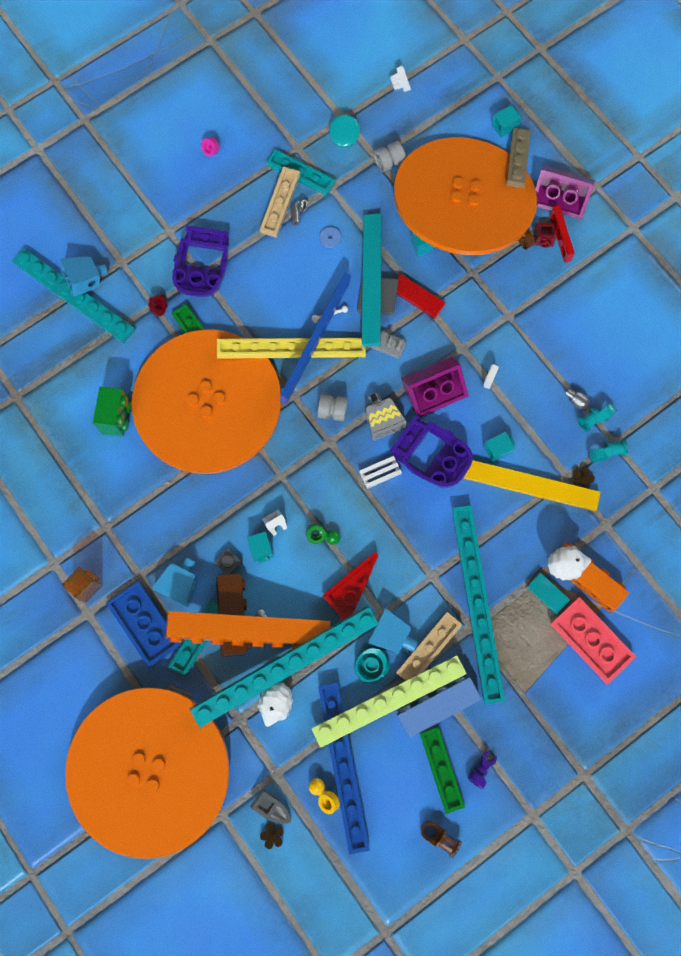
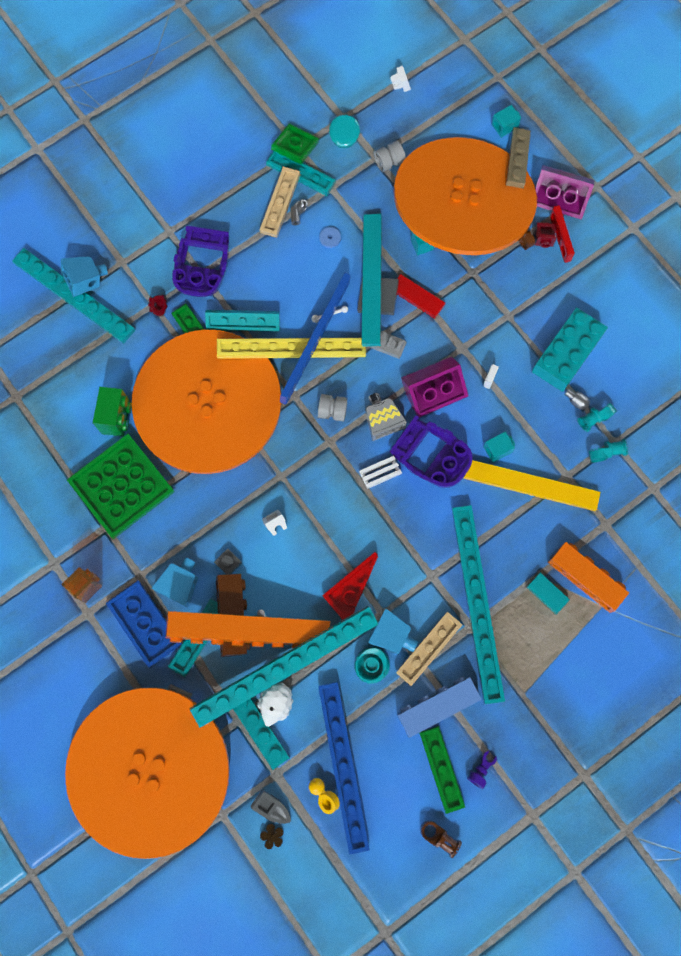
dark pink tile [201,137,219,156] -> none
teal brick [247,531,274,564] -> none
green plate [305,523,341,545] -> none
yellowish green plate [312,656,467,748] -> none
white animal [547,546,591,580] -> none
coral plate [550,597,636,685] -> none
dark brown plant [573,468,595,489] -> none
none -> green plate [67,434,175,540]
none -> teal plate [205,310,280,331]
none -> teal plate [233,699,290,770]
none -> green tile [271,123,319,165]
none -> teal brick [532,307,608,392]

